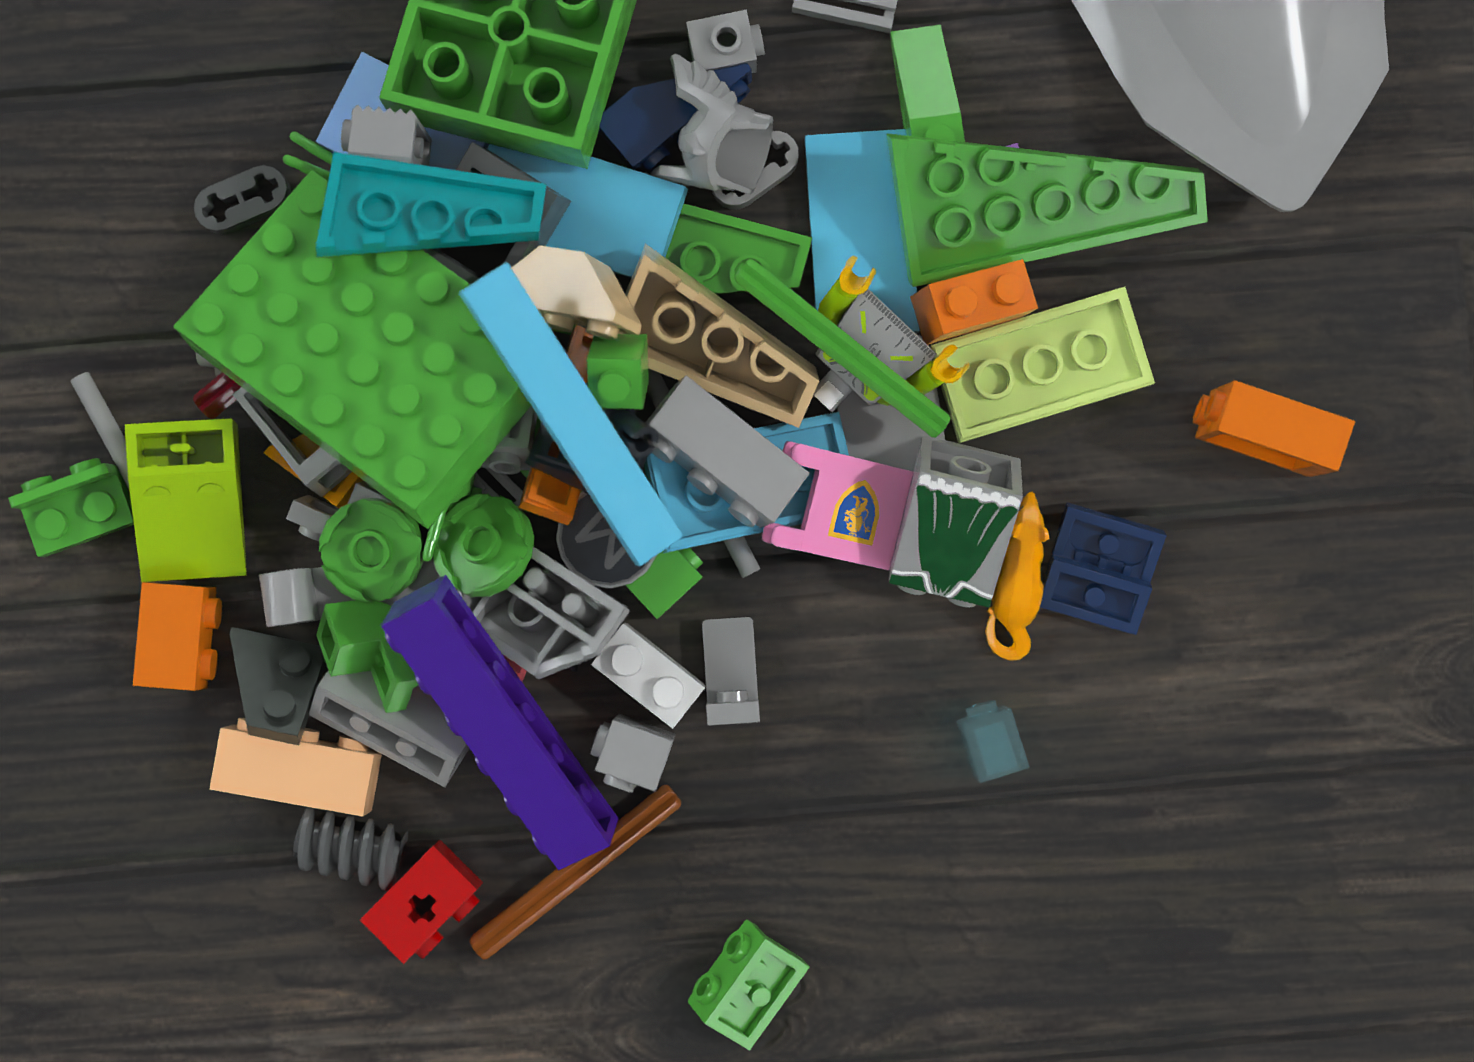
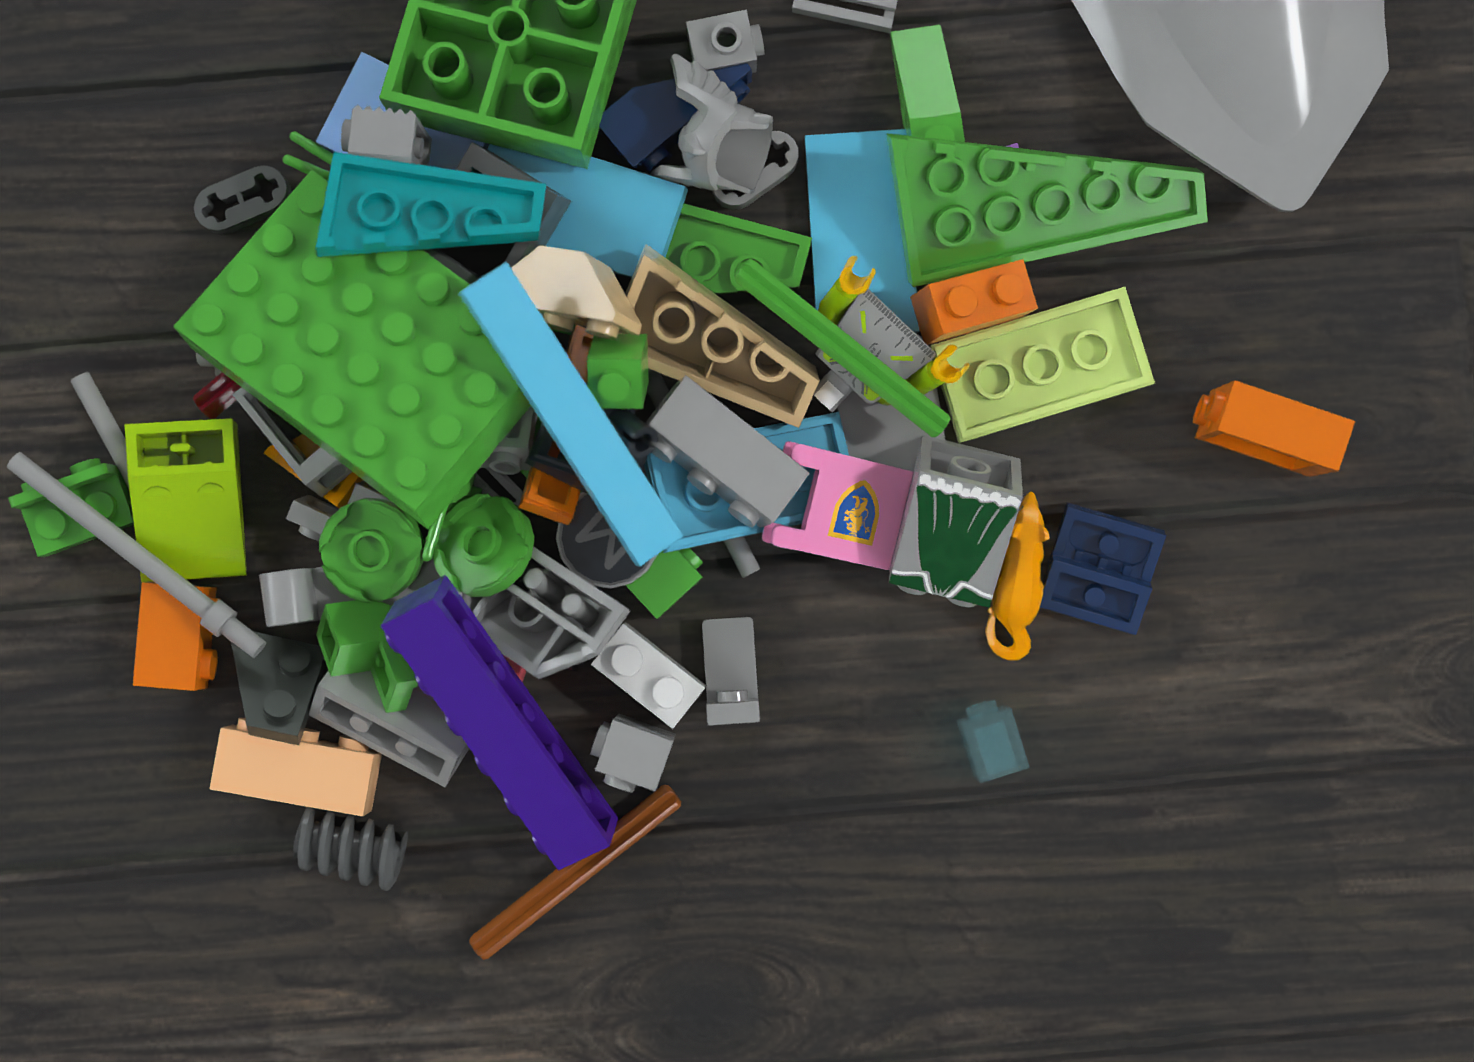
red brick [360,840,483,964] -> none
bright green bracket [688,919,810,1051] -> none
none -> light grey bar [7,452,267,658]

